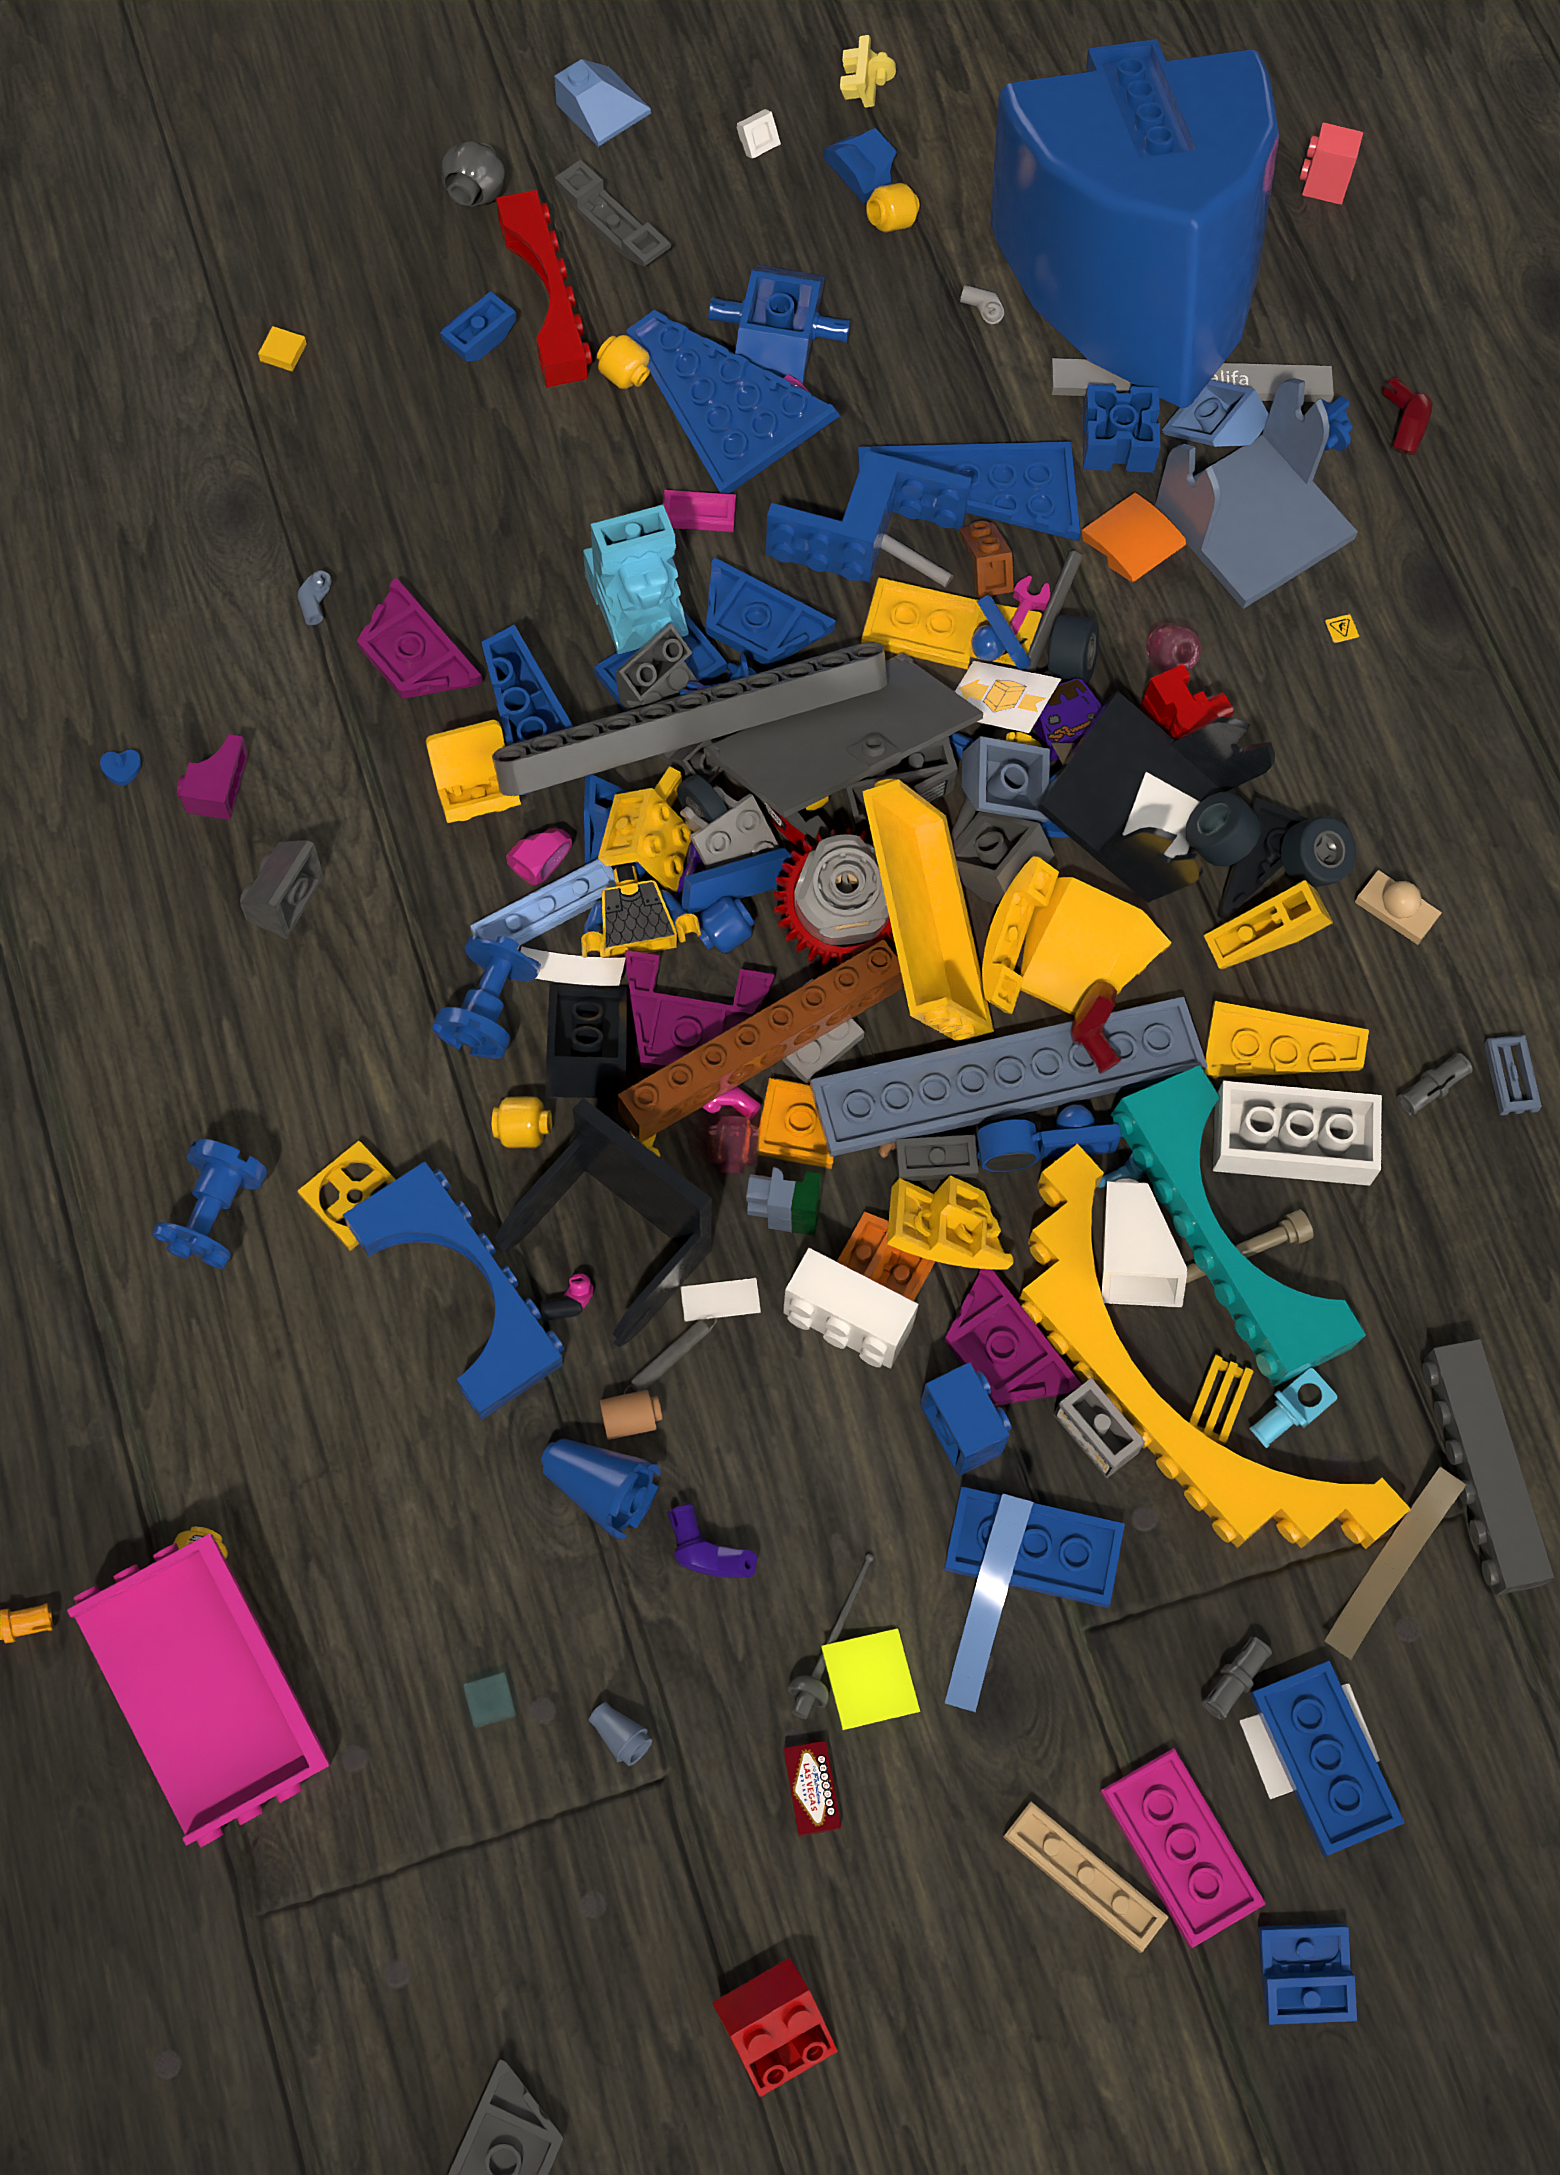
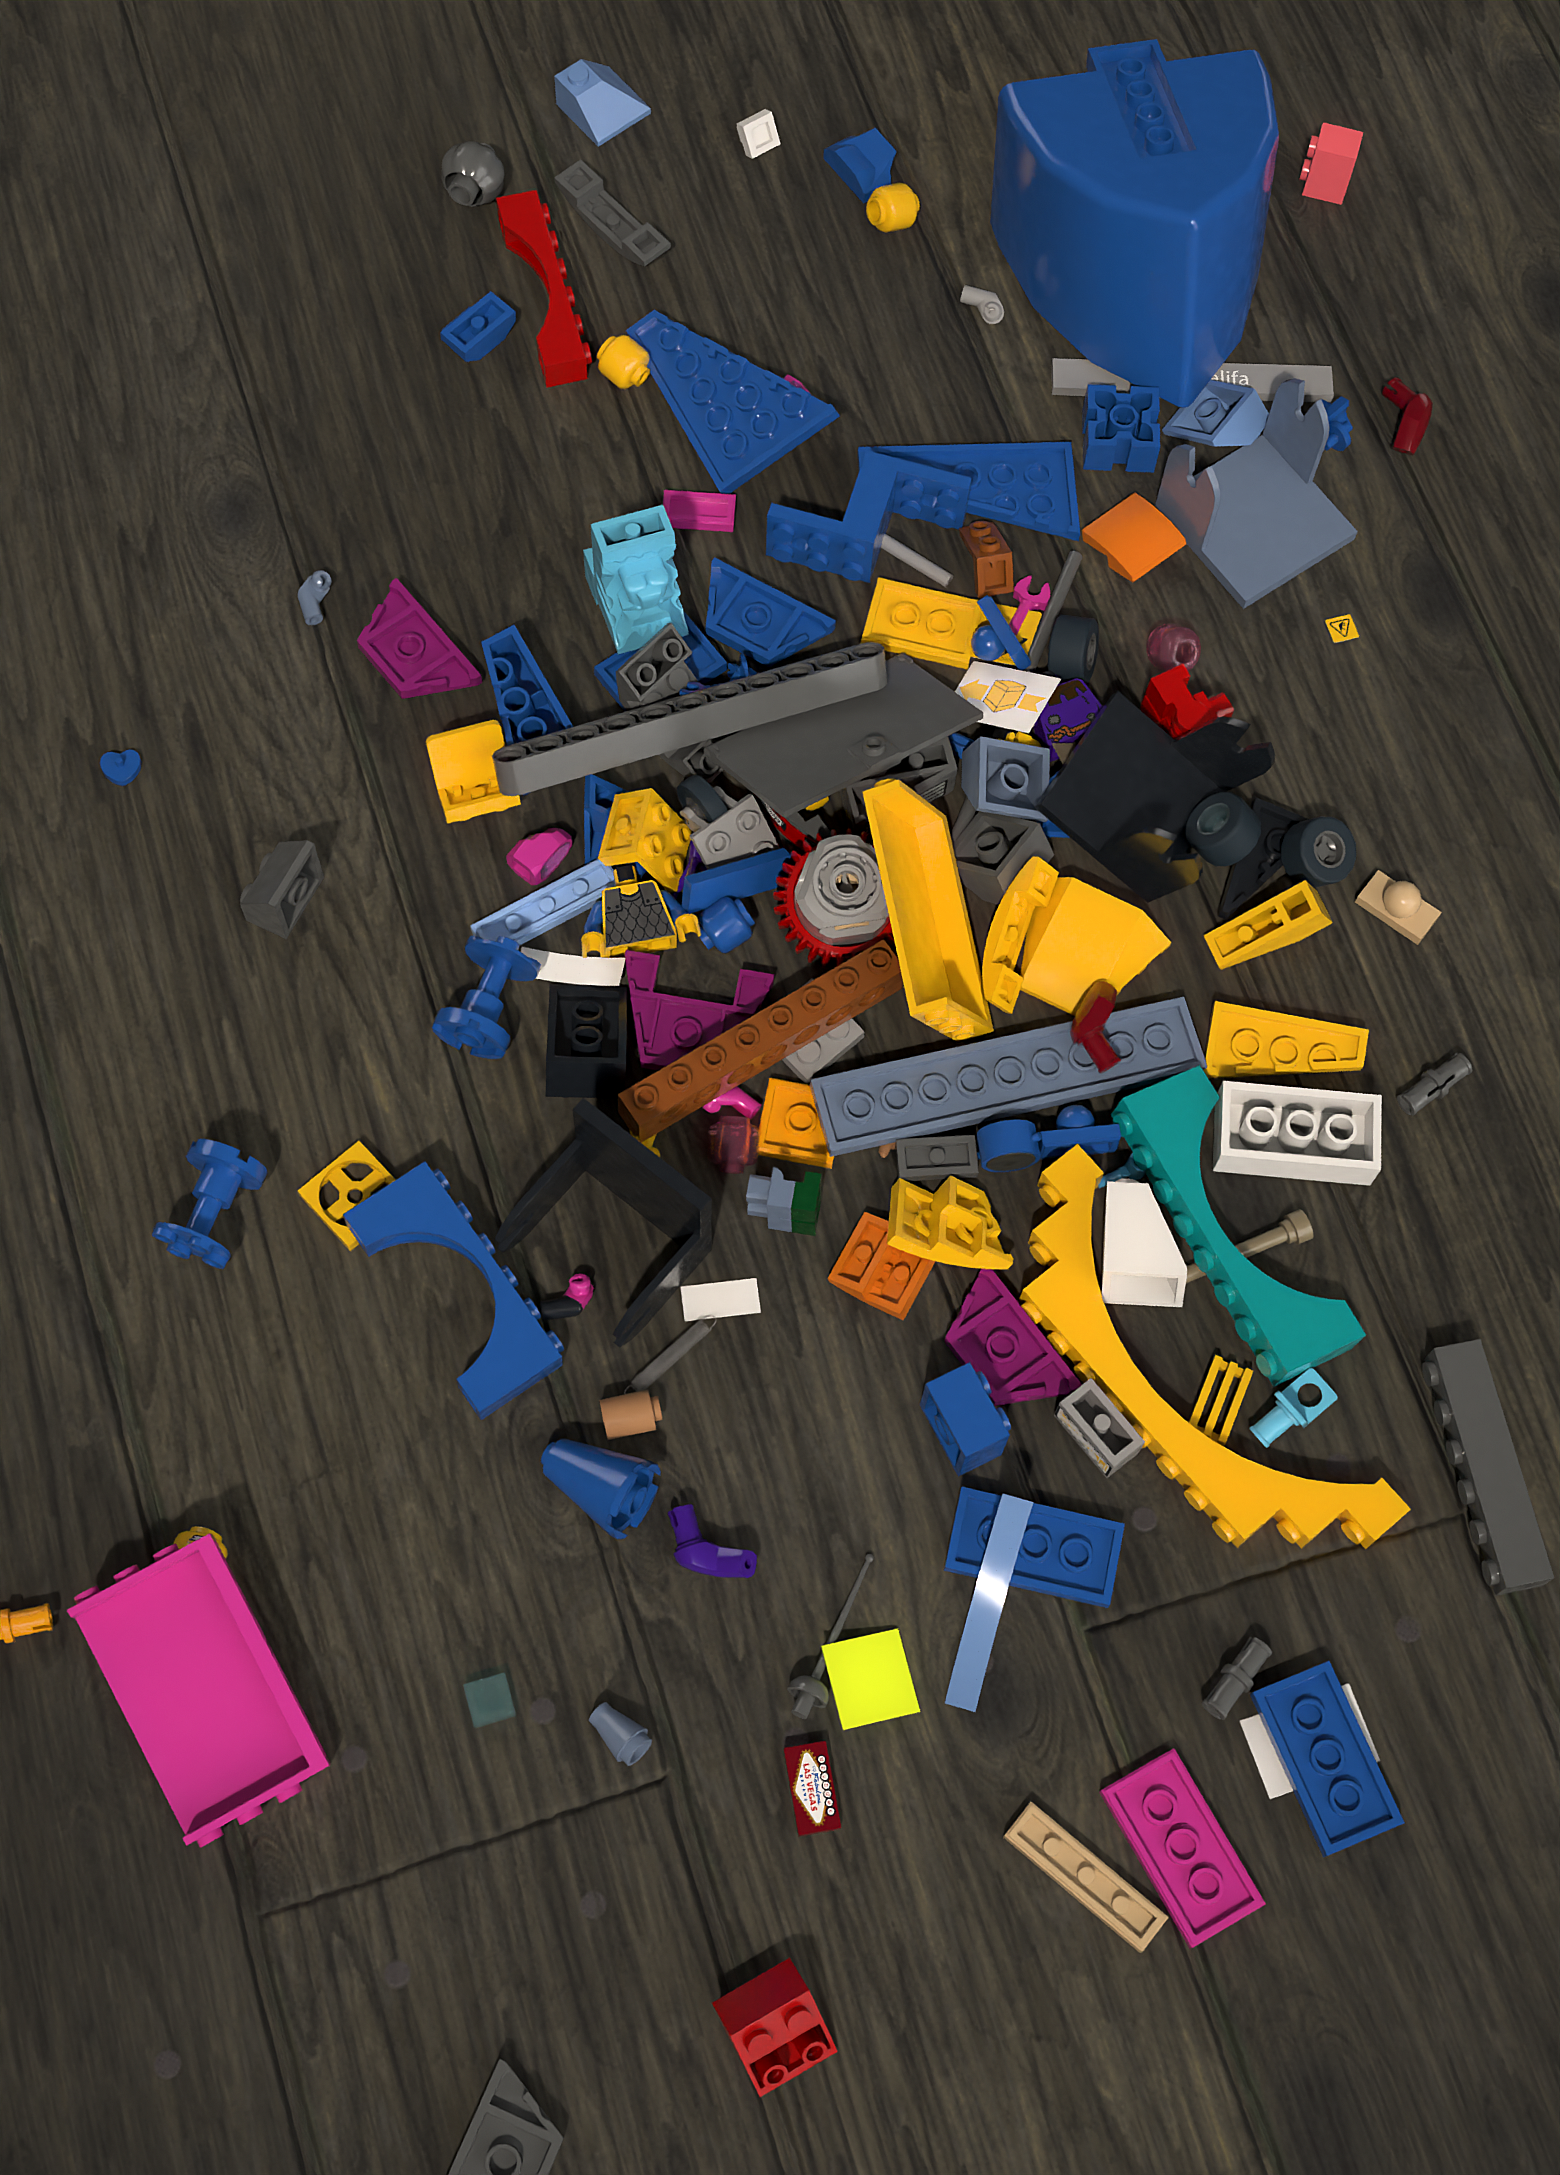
magenta arch [177,734,248,820] -> none
yellow tile [258,326,307,372] -> none
yellow head [492,1097,552,1148] -> none
yellow tile [654,766,682,807] -> none
blue slope [708,265,850,384] -> none
white brick [783,1248,919,1369] -> none
light yellow hips [840,35,896,108] -> none
white sticker [1123,772,1201,858] -> none
blue slope [1258,1923,1357,2025] -> none
dark tan sticker [1324,1467,1466,1660] -> none
sand blue tile [1484,1035,1542,1115] -> none

